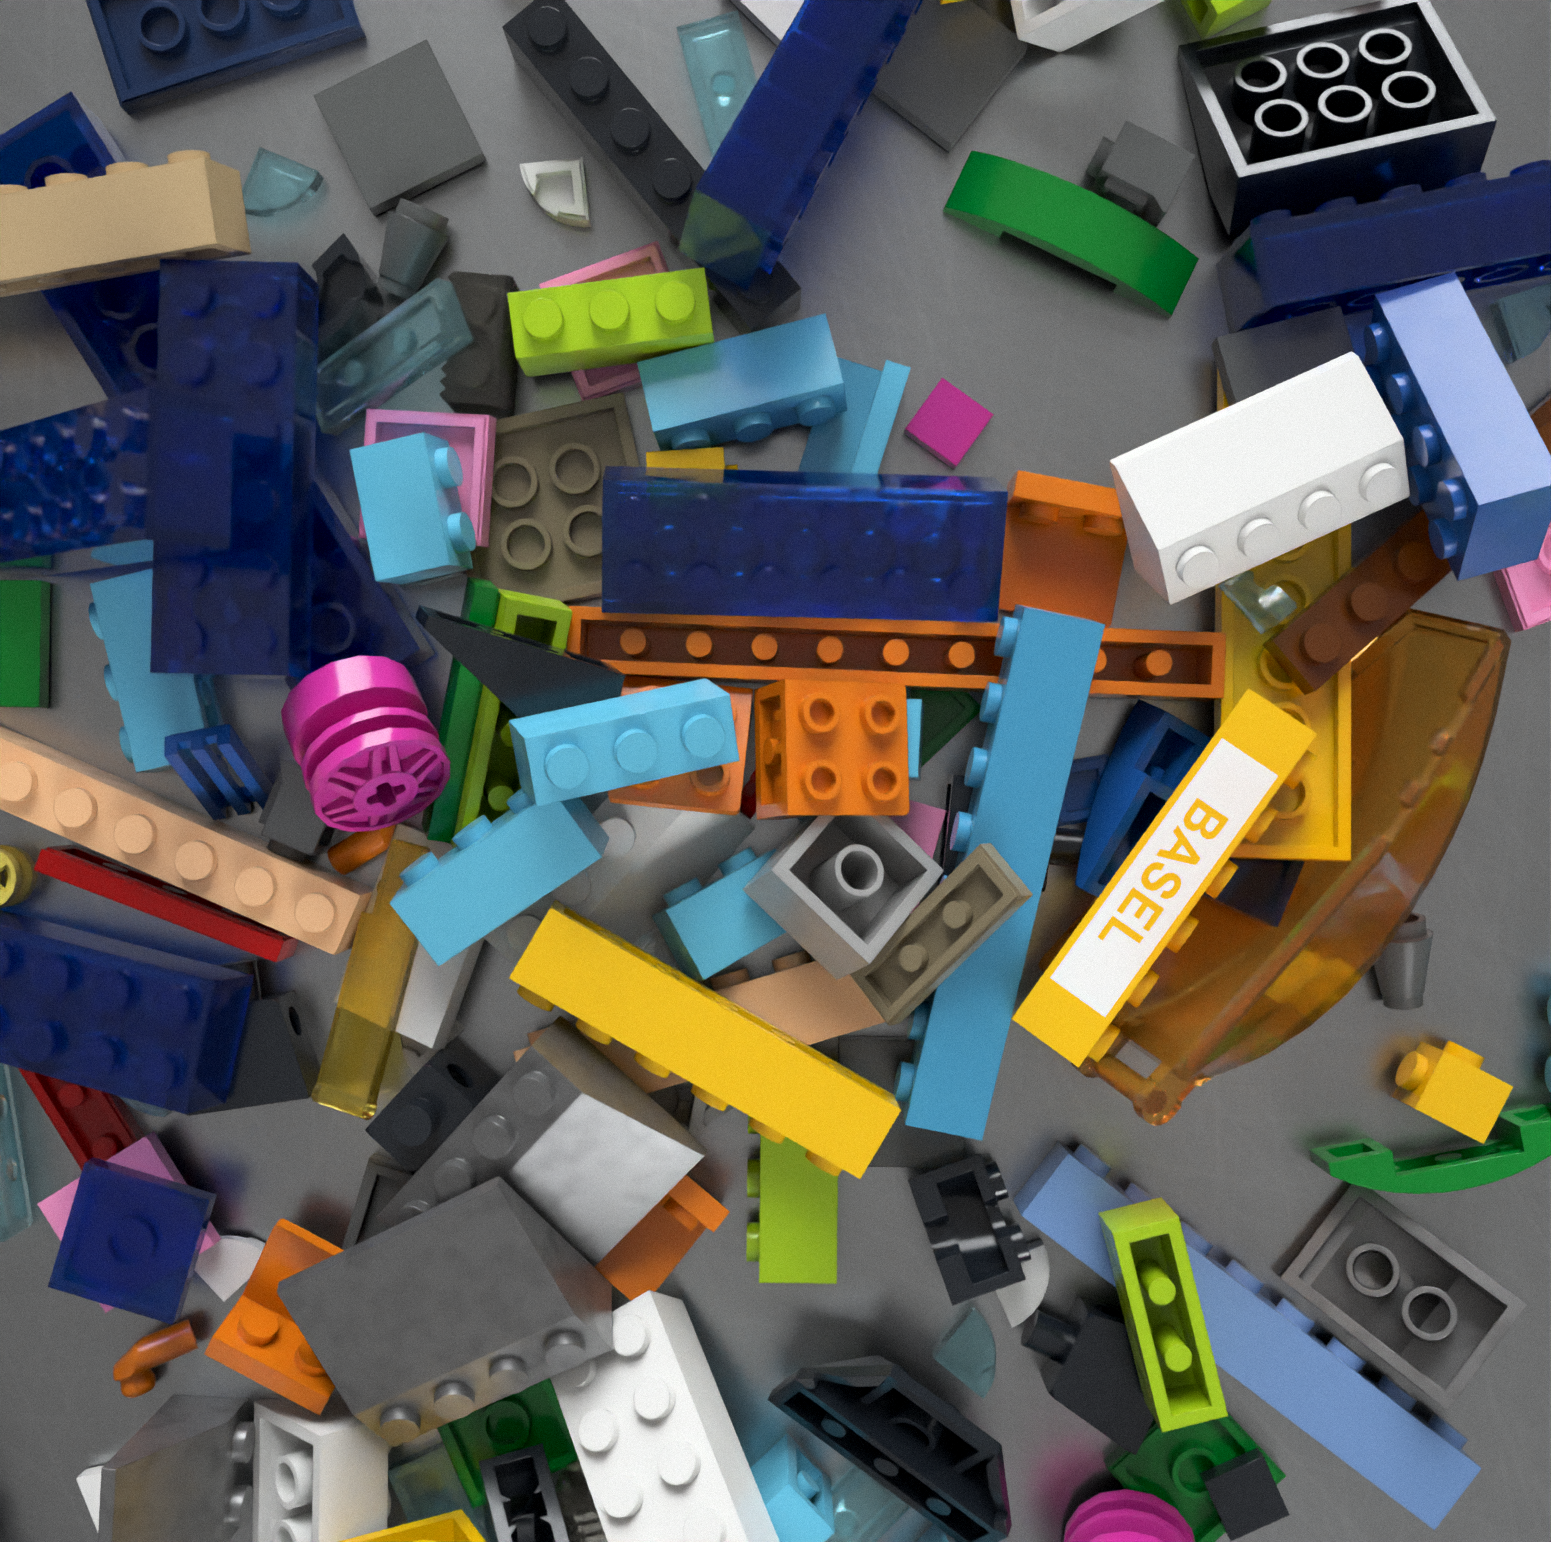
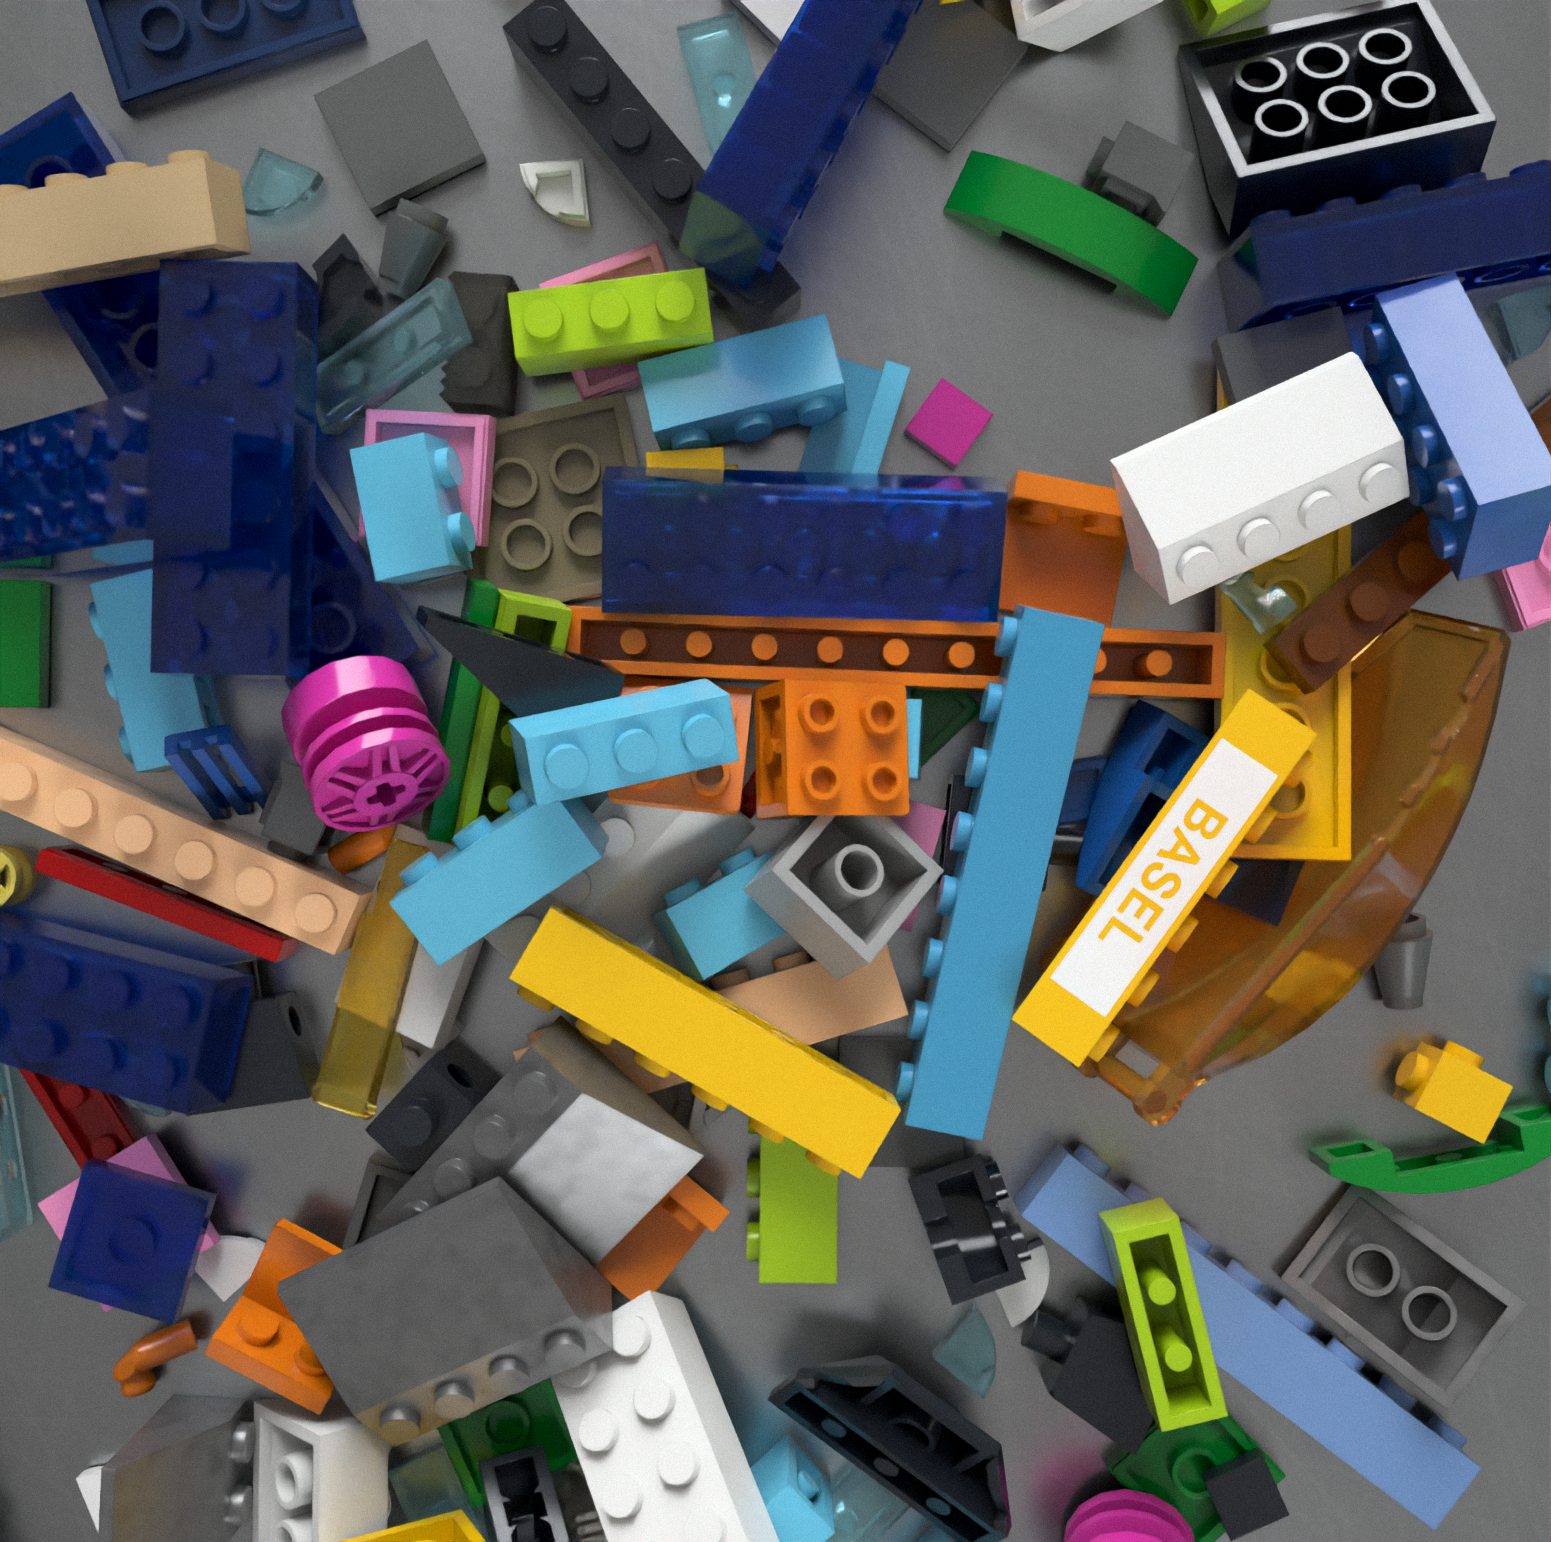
dark tan tile [850,843,1033,1026] -> none

